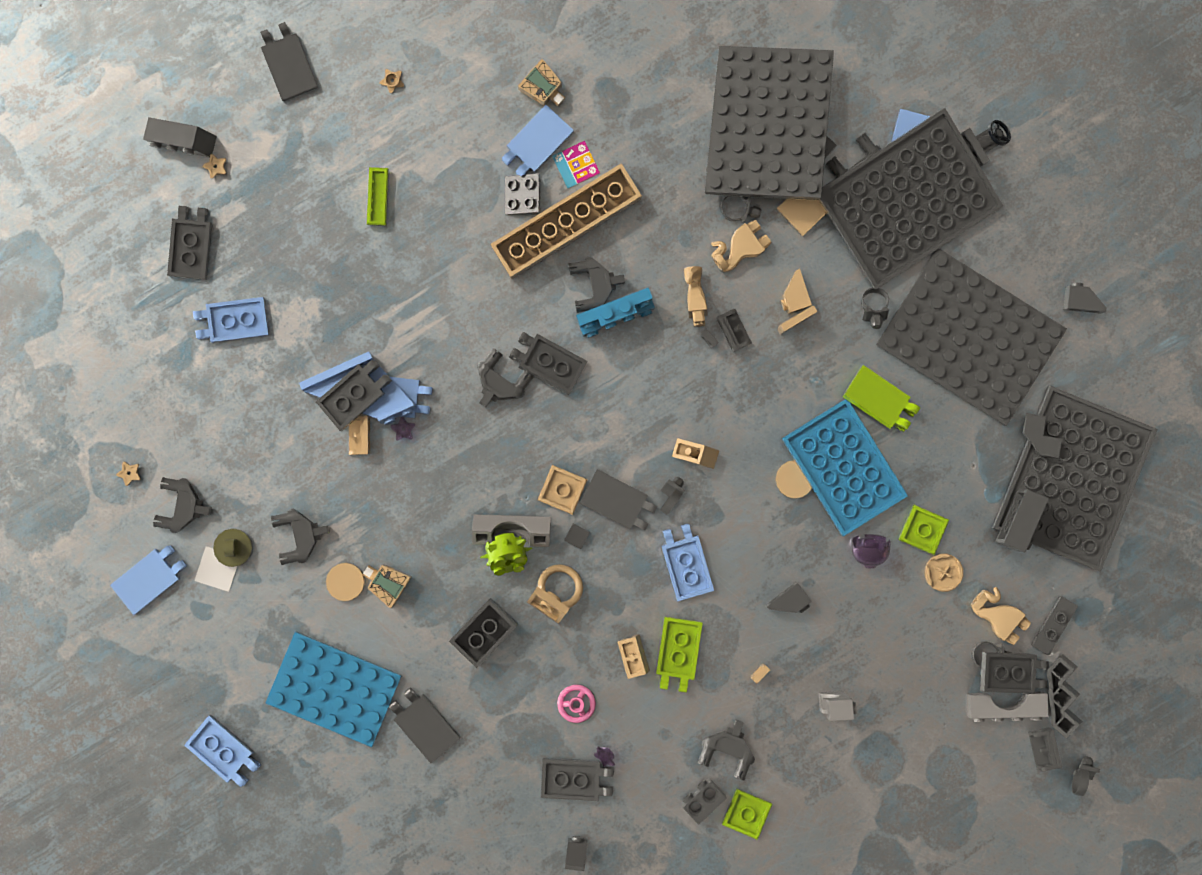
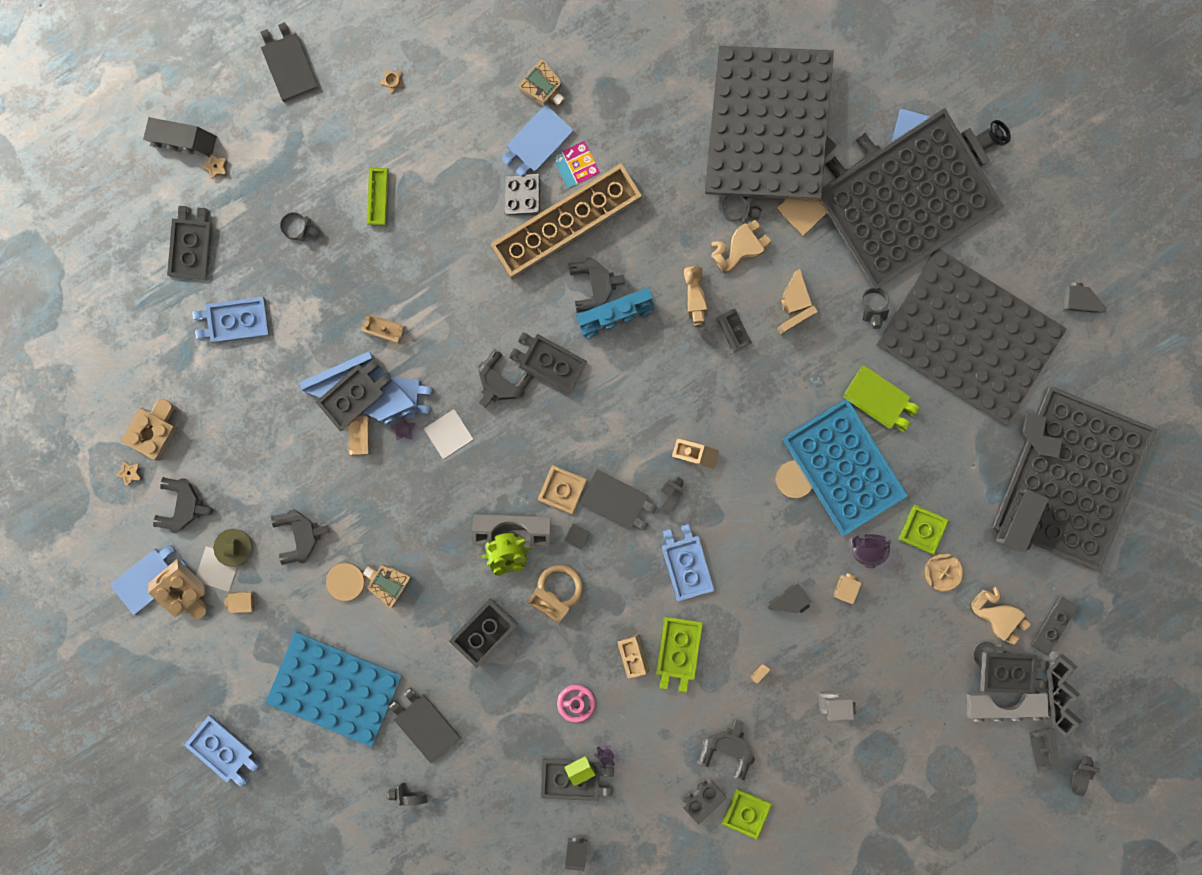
none -> tan brick [121,399,178,461]
none -> tan brick [148,559,206,619]
none -> tan brick [225,592,255,613]
none -> dark grey piece [280,212,320,242]
none -> tan hinge [361,314,406,344]
none -> dark grey piece [386,782,428,806]
none -> white sticker [424,409,474,459]
none -> lime piece [564,756,596,786]
none -> tan brick [833,573,861,604]

